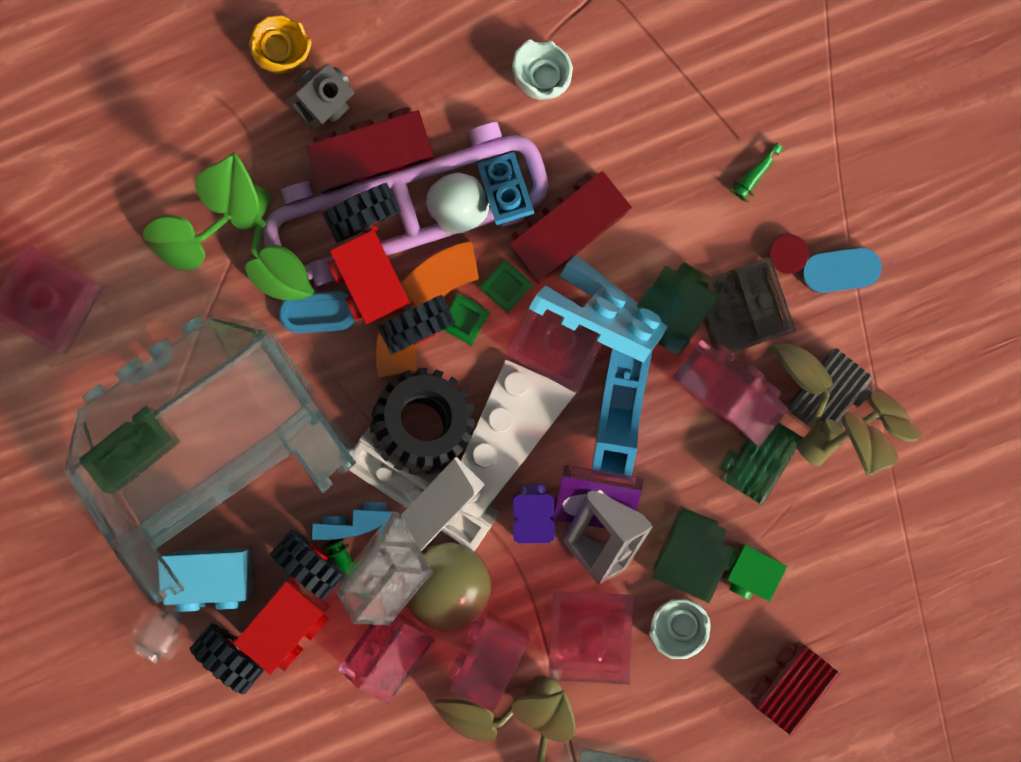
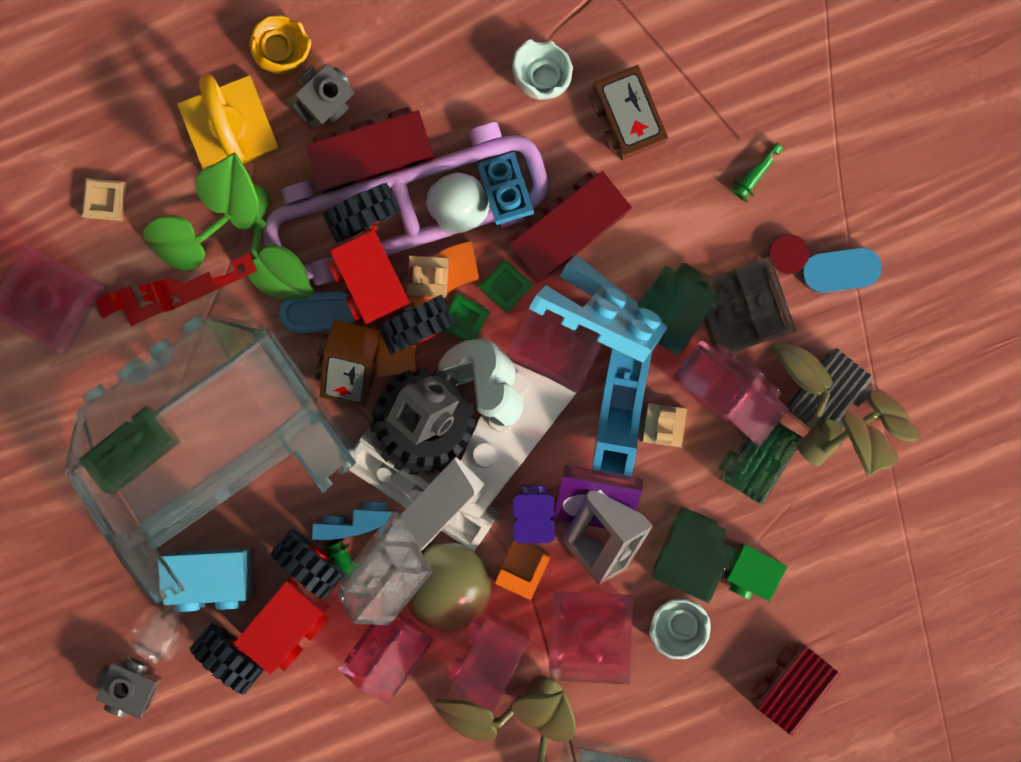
none -> tan tile [81,178,127,222]
none -> red piece [95,253,257,326]
none -> dark grey brick [95,657,162,719]
none -> yellow tile [177,74,280,170]
none -> reddish brown brick [315,319,381,408]
none -> dark grey brick [387,376,459,445]
none -> tan tile [407,256,449,298]
none -> light aqua animal [437,338,523,427]
none -> orange panel [495,541,551,600]
none -> brick [589,65,668,160]
none -> tan tile [642,403,687,448]

